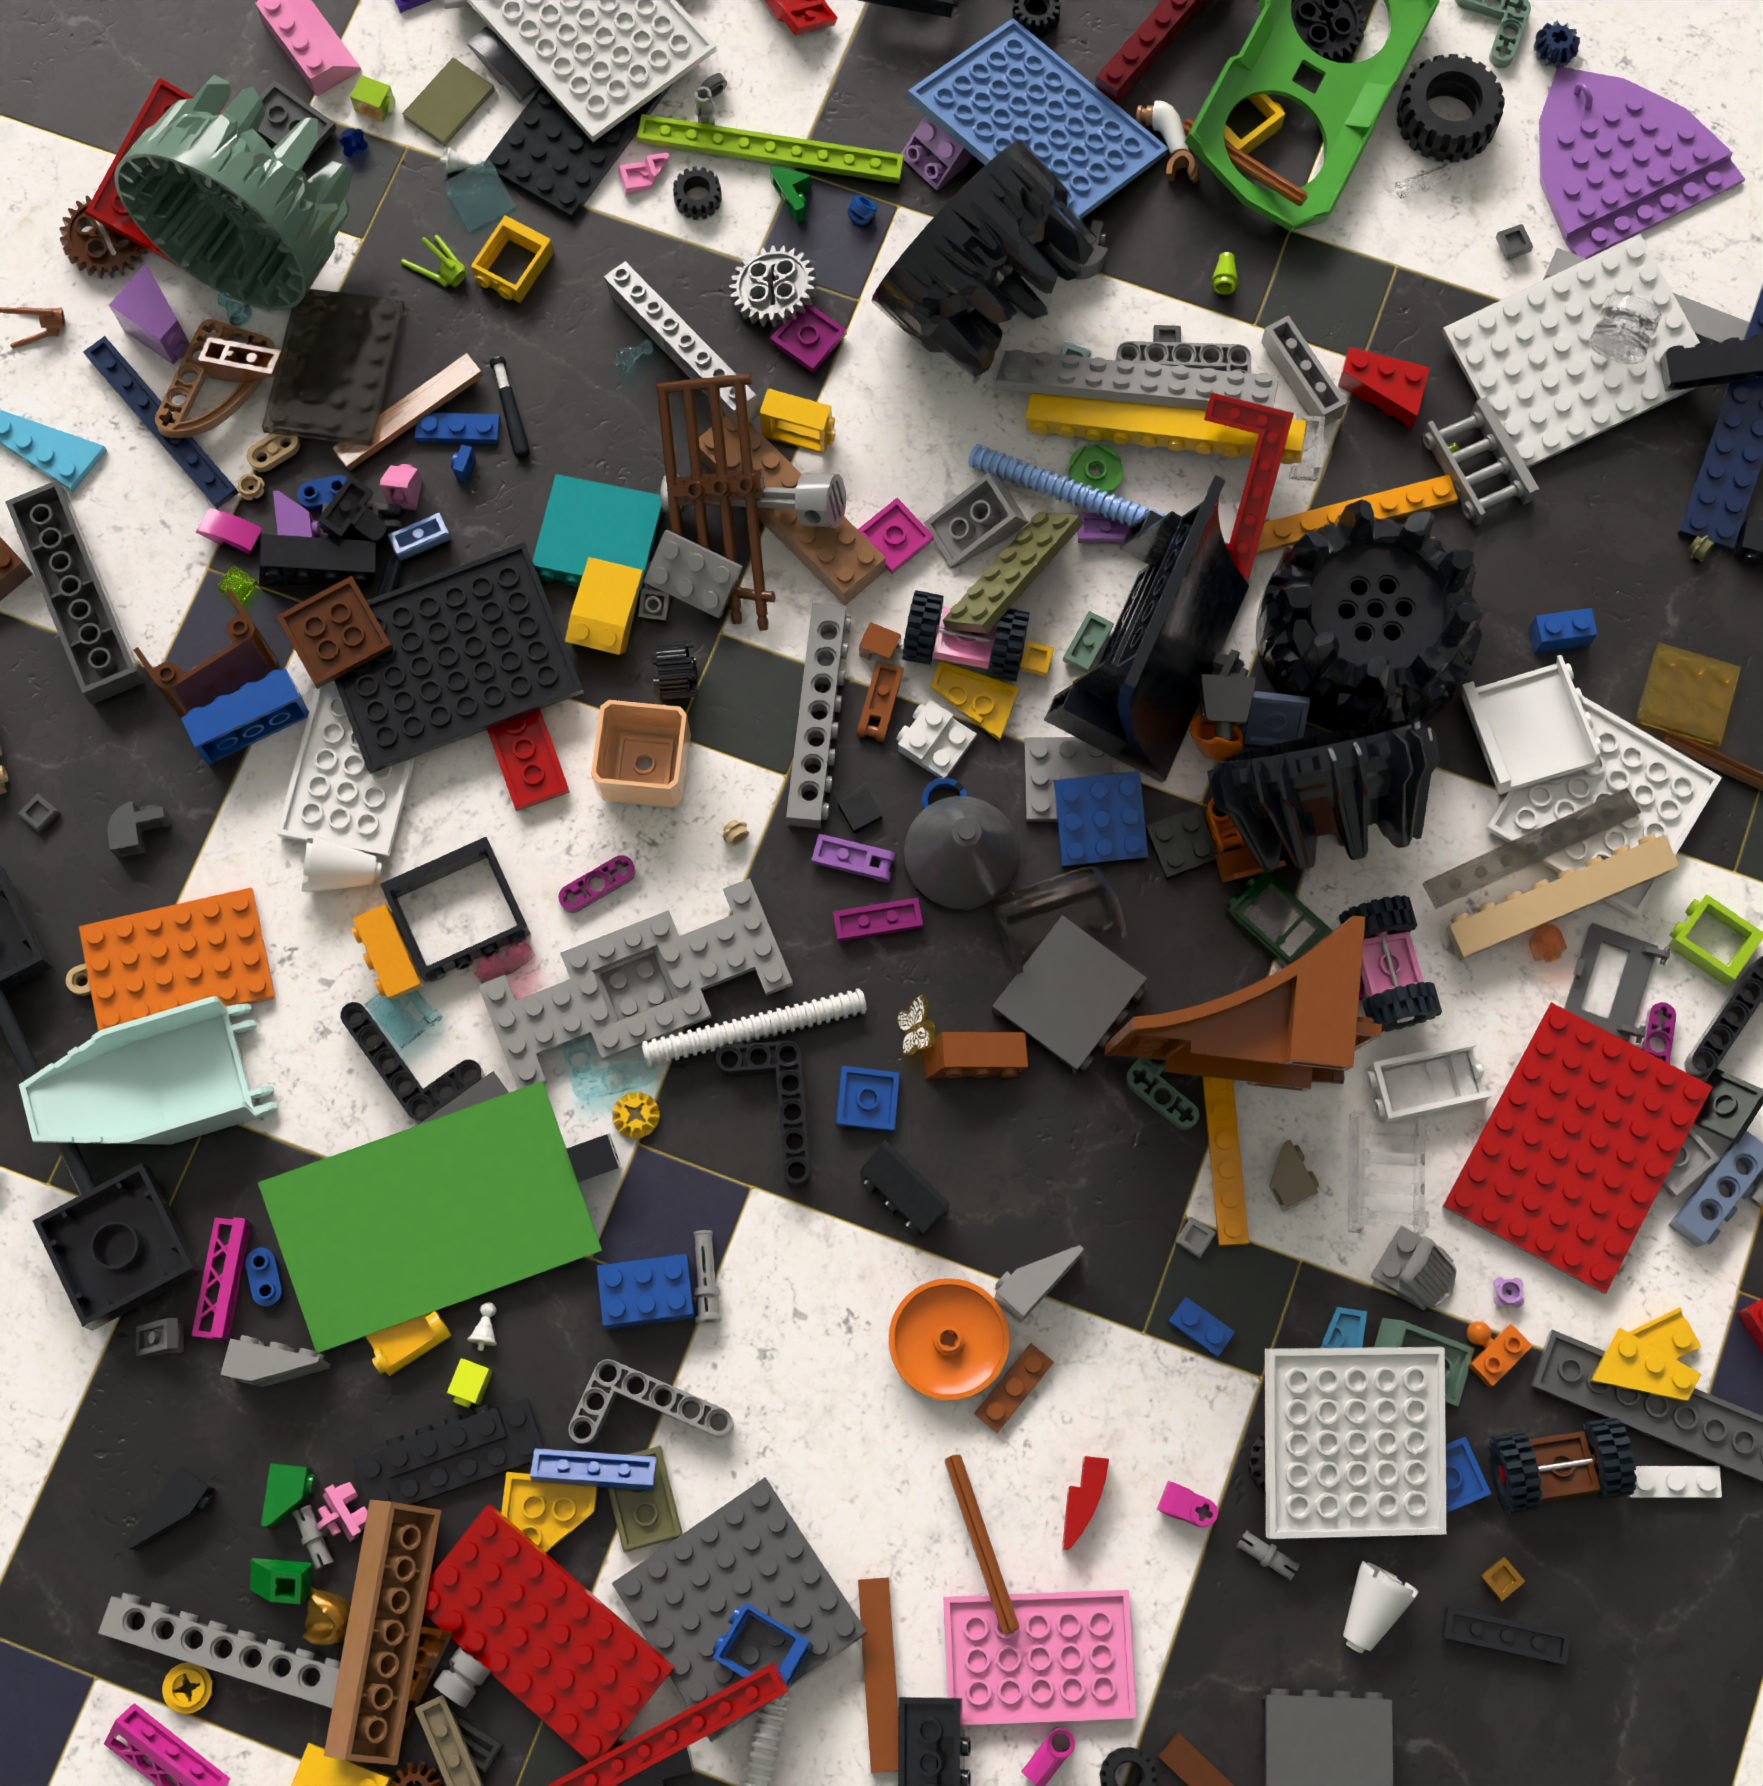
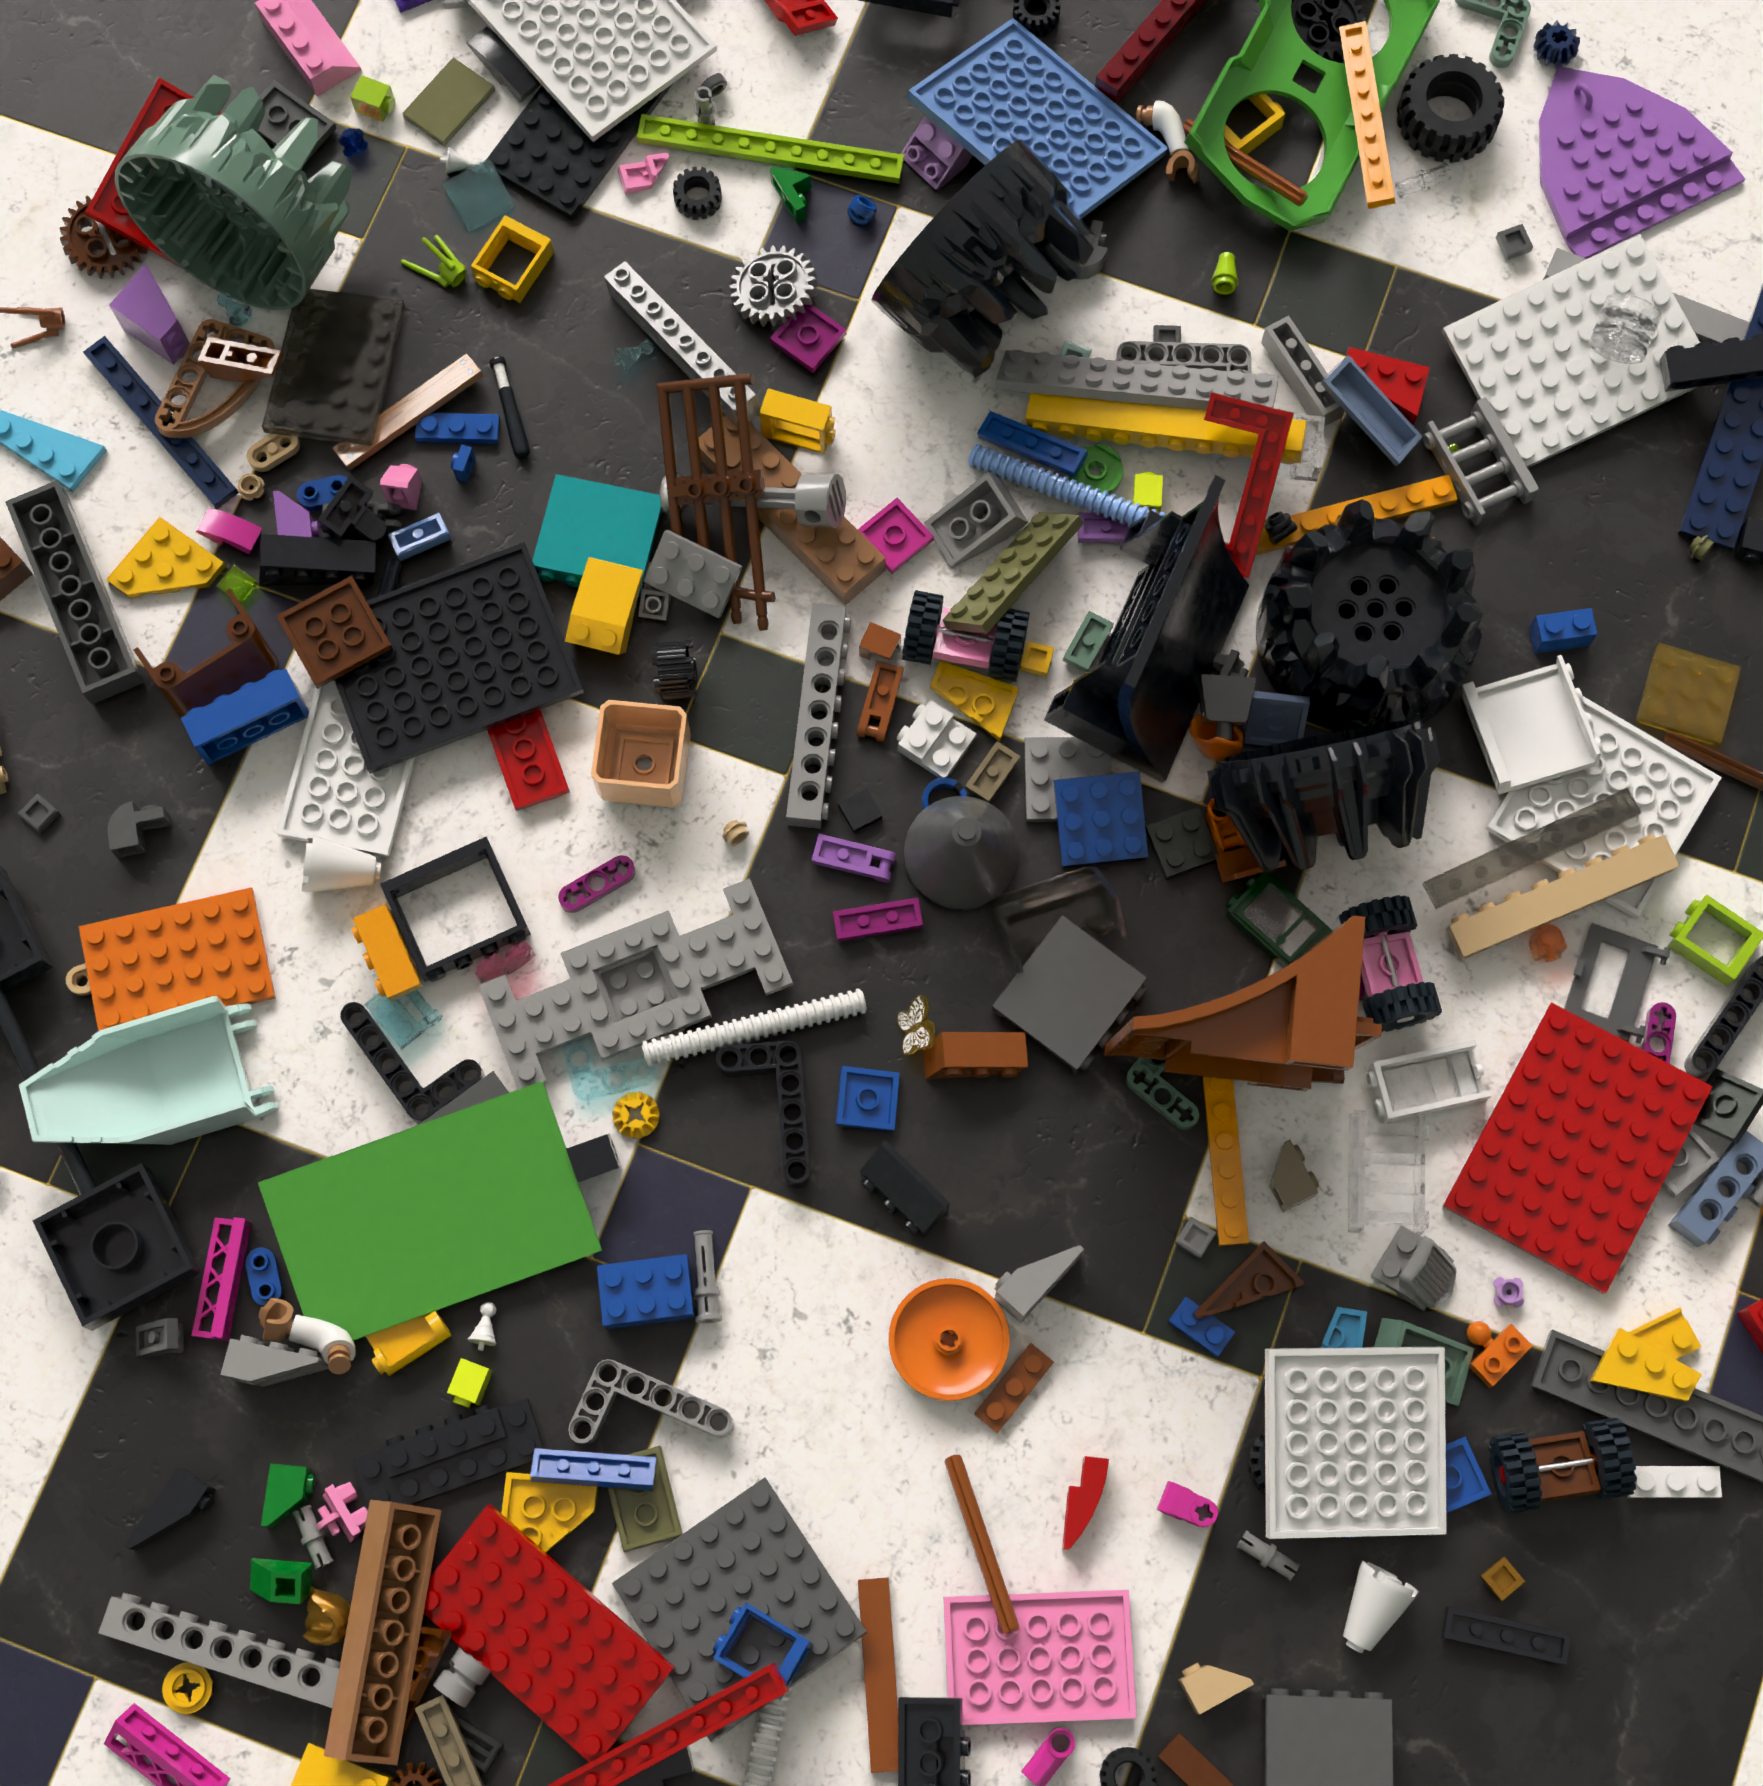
none -> yellow plate [106,517,226,599]
none -> piece [258,1298,355,1374]
none -> dark tan plate [965,741,1021,803]
none -> blue plate [977,411,1088,478]
none -> neon yellow brick [1132,472,1163,513]
none -> tan slope [1178,1662,1254,1715]
none -> reddish brown wing [1191,1241,1304,1320]
none -> black plate [1264,511,1298,545]
none -> sand blue slope [1321,355,1423,466]
none -> light orange plate [1339,21,1396,209]

